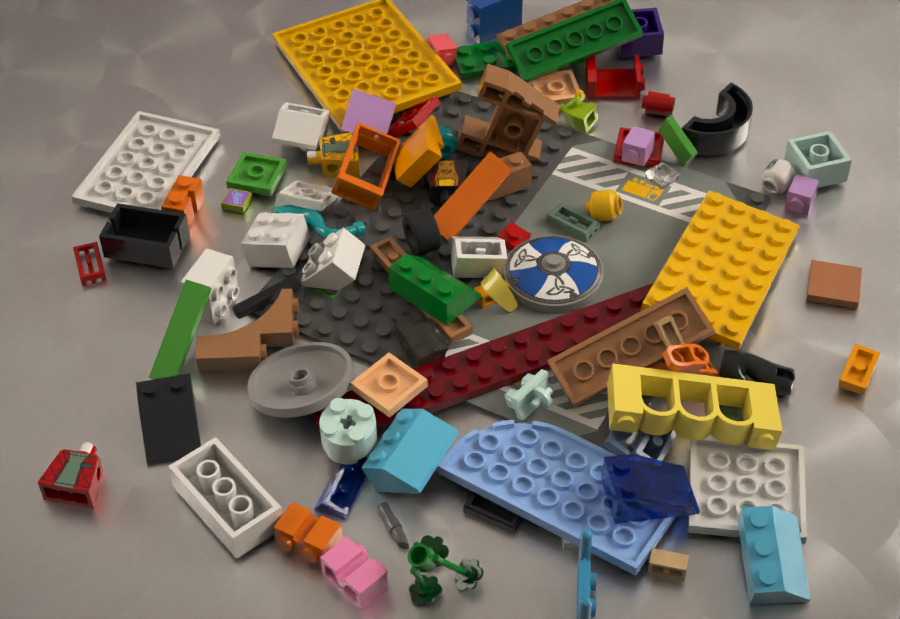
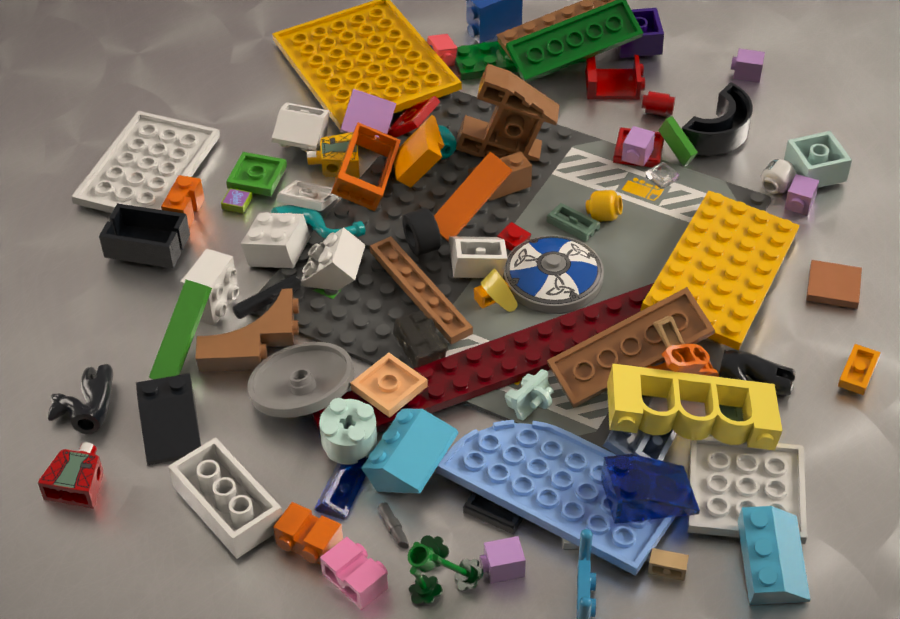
red tile [73,242,107,286] -> none
green slope [388,254,481,326] -> none
torso [424,160,469,207] -> none
light nougat plate [529,69,583,105] -> none
lime piece [559,89,598,134] -> none
none -> black piece [48,364,113,434]
none -> lavender brick [479,536,526,584]
none -> lavender brick [731,48,765,83]

